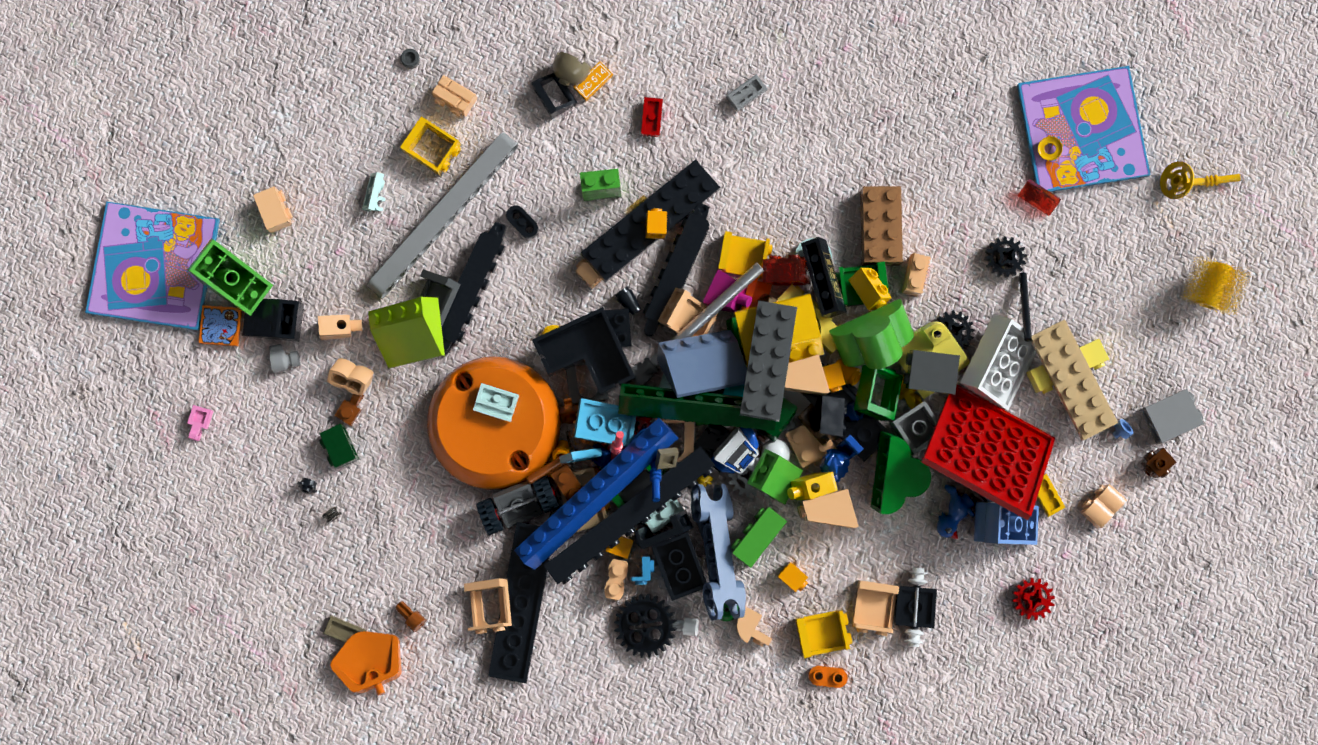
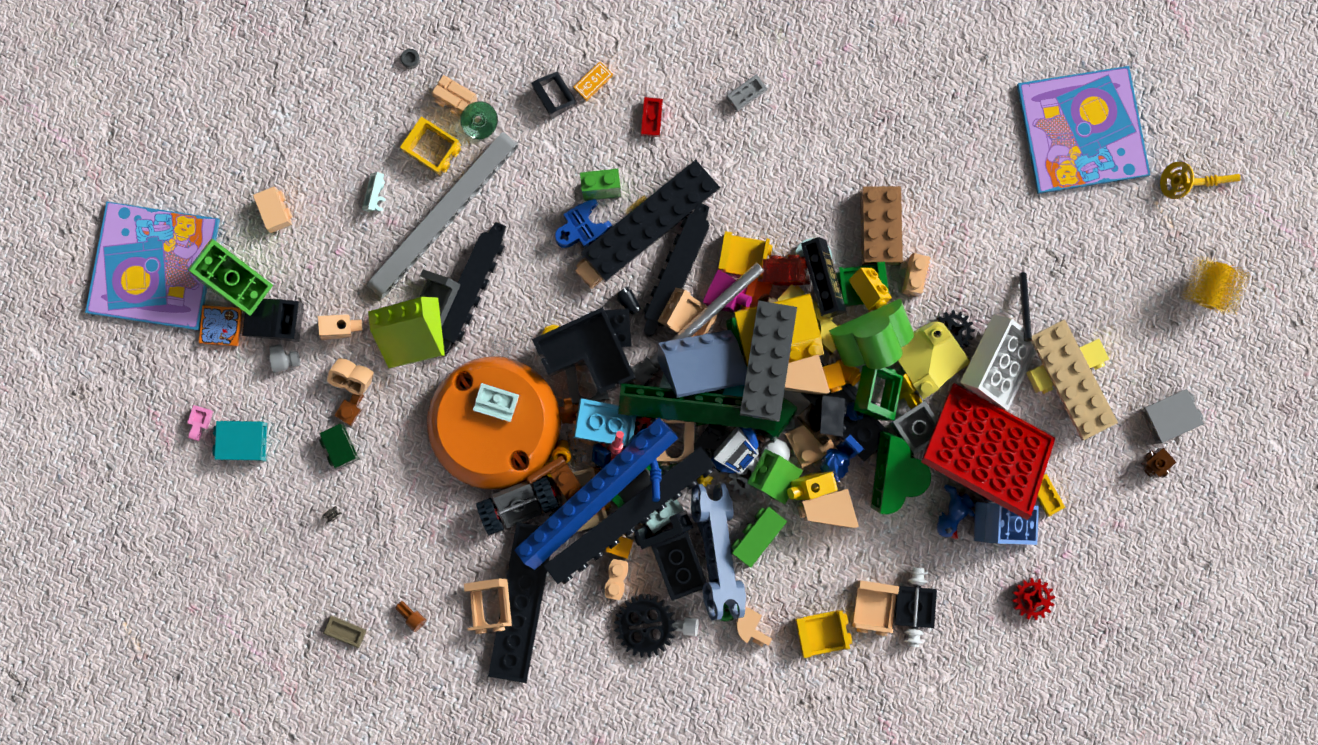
black plate [297,478,317,494] -> none
orange animal [330,631,402,696] -> none
black plate [506,205,539,239] -> none
dark tan cylinder [553,52,592,87] -> none
medium azure tile [559,448,602,464] -> none
dark azure bracket [631,556,654,585] -> none
light orange brick [645,208,667,239] -> none
dark tan plate [655,447,679,469] -> none
light orange brick [777,562,808,592] -> none
orange plate [808,665,848,688] -> none
dark grey panel [903,350,960,394] -> none
black gear [984,236,1027,278] -> none
clear red plate [1017,179,1061,216] -> none
yellow piece [1038,136,1063,161] -> none
light nougat brick [1080,484,1127,529] -> none
medium blue tile [1112,419,1134,439] -> none
none -> teal panel [212,421,267,461]
none -> clear green dish [461,101,498,139]
none -> blue piece [555,199,613,249]

